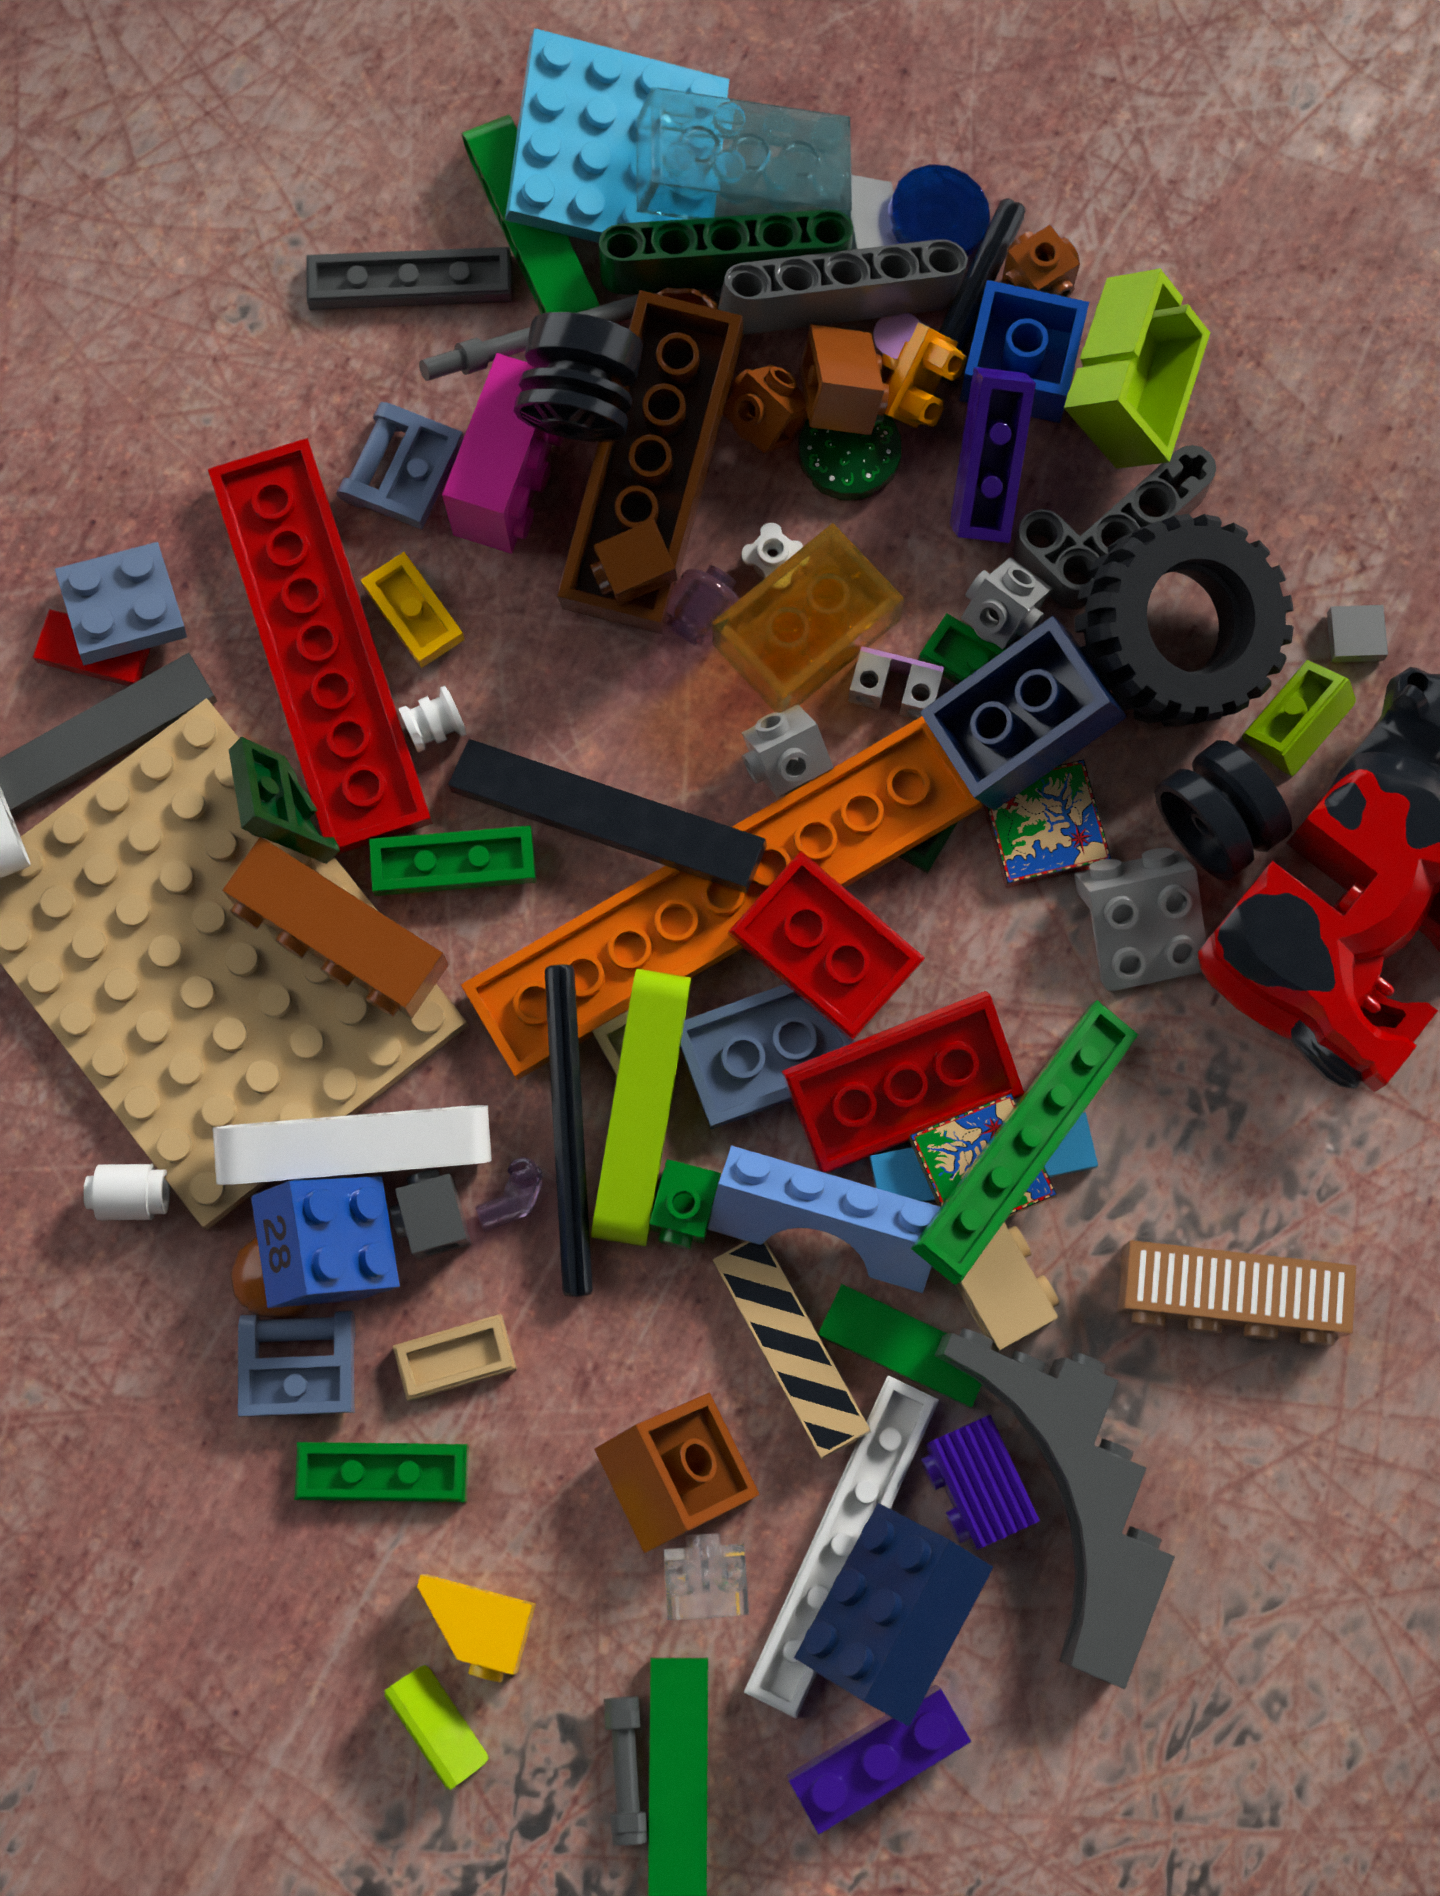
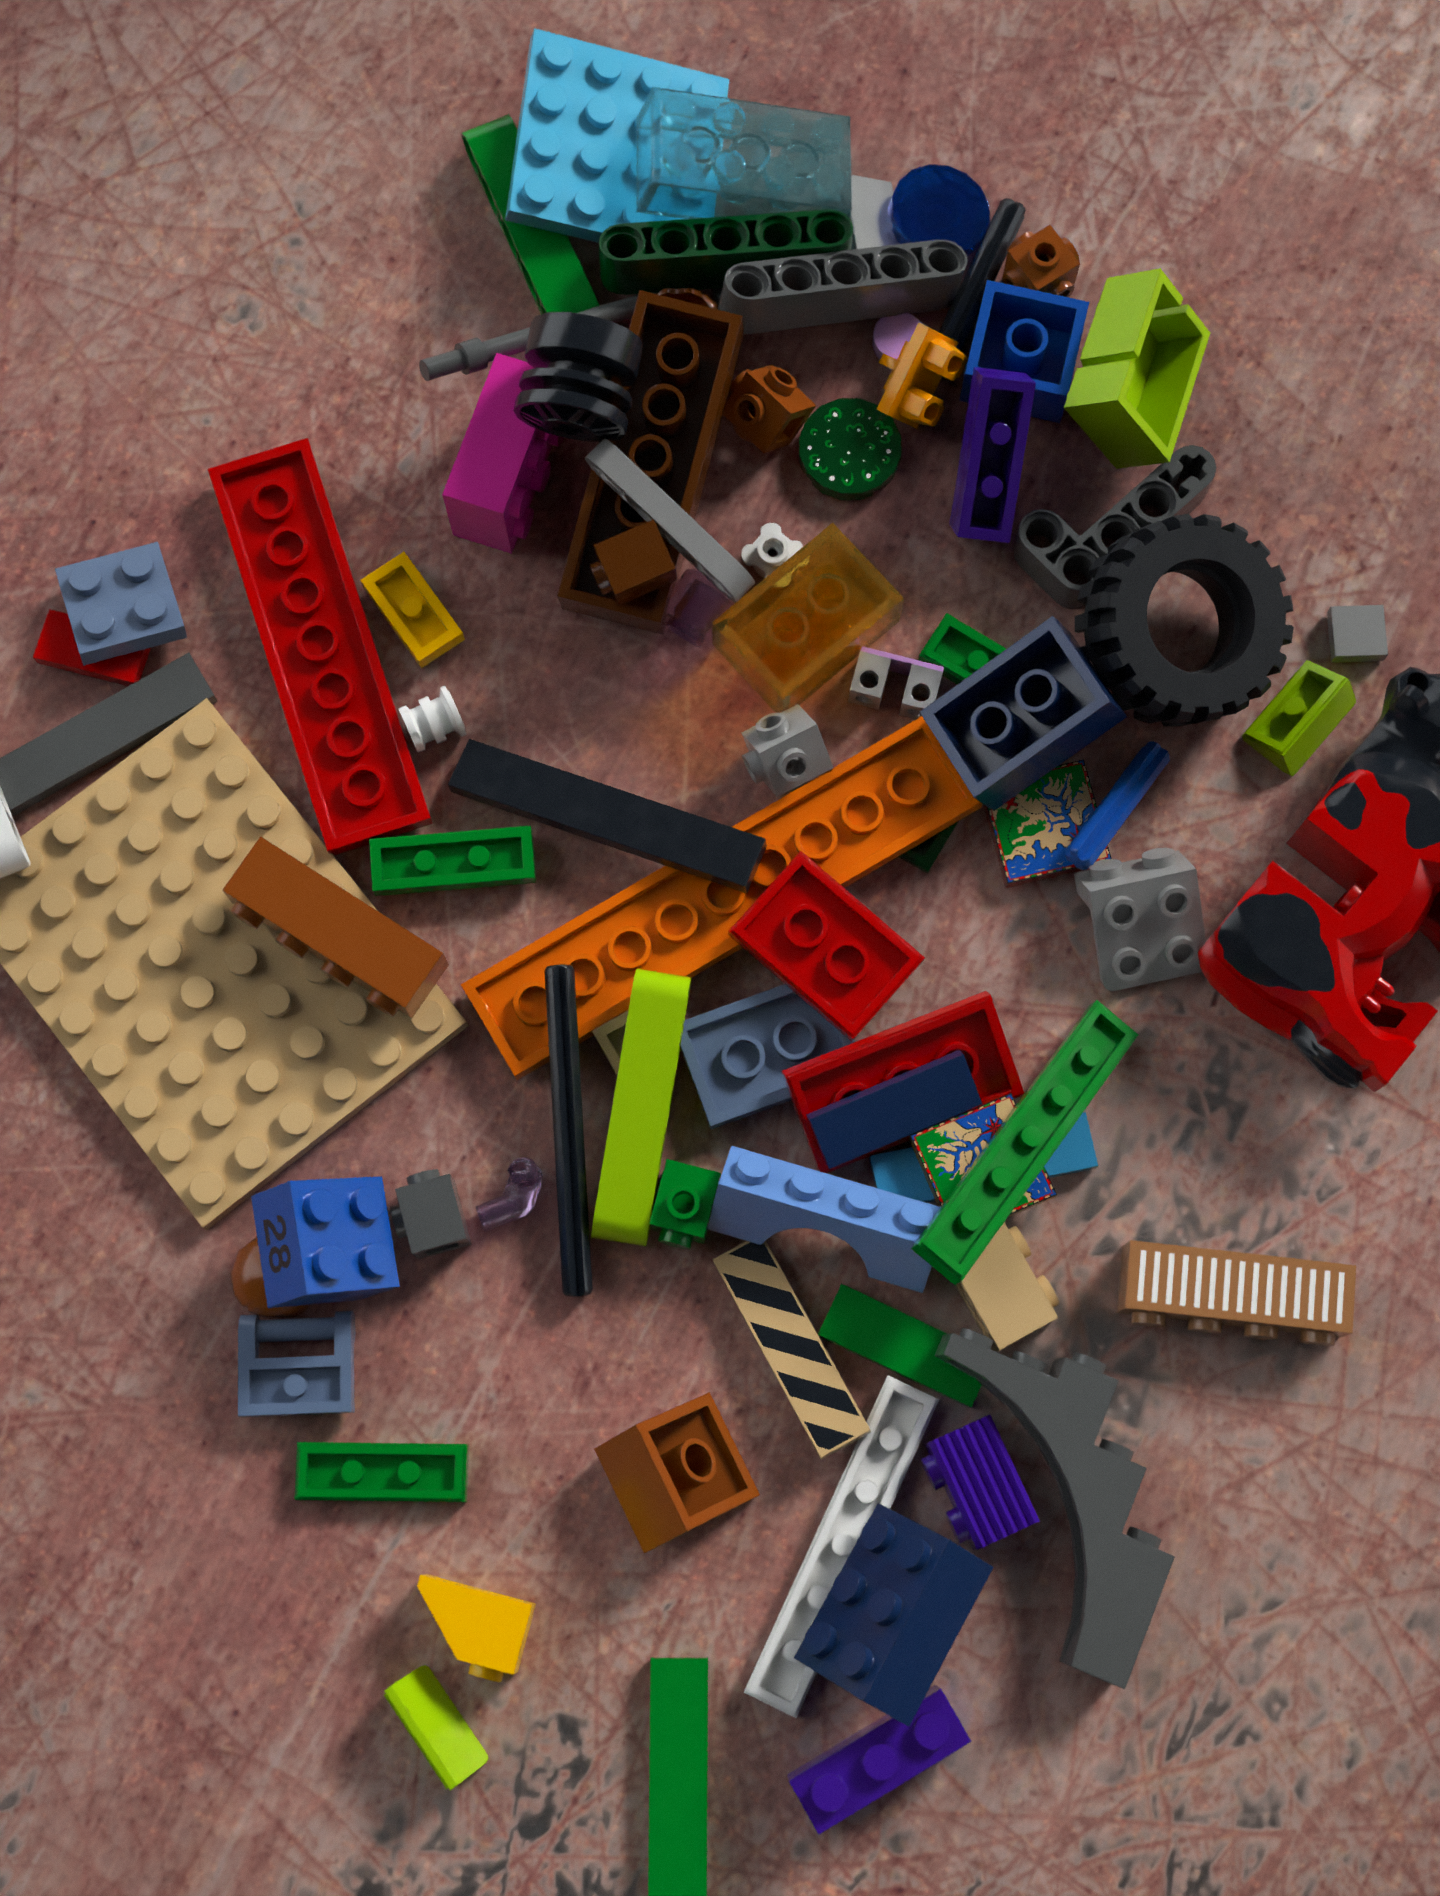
white brick [84,1164,170,1220] -> none
white beam [213,1105,492,1185] -> none
dark green wing [229,737,339,864] -> none
dark grey tile [306,247,513,310] -> none
sand blue plate [336,402,464,530] -> none
tan tile [393,1314,517,1401] -> none
dark grey bar [604,1696,648,1846] -> none
clear brick [663,1533,749,1620] -> none
dark orange brick [799,324,889,435] -> none
light grey brick [961,557,1053,649] -> none
black wheel [1154,740,1293,881] -> none
none -> light grey beam [585,438,755,603]
none -> dark blue tile [806,1050,982,1169]
none -> blue axle [1065,741,1170,870]

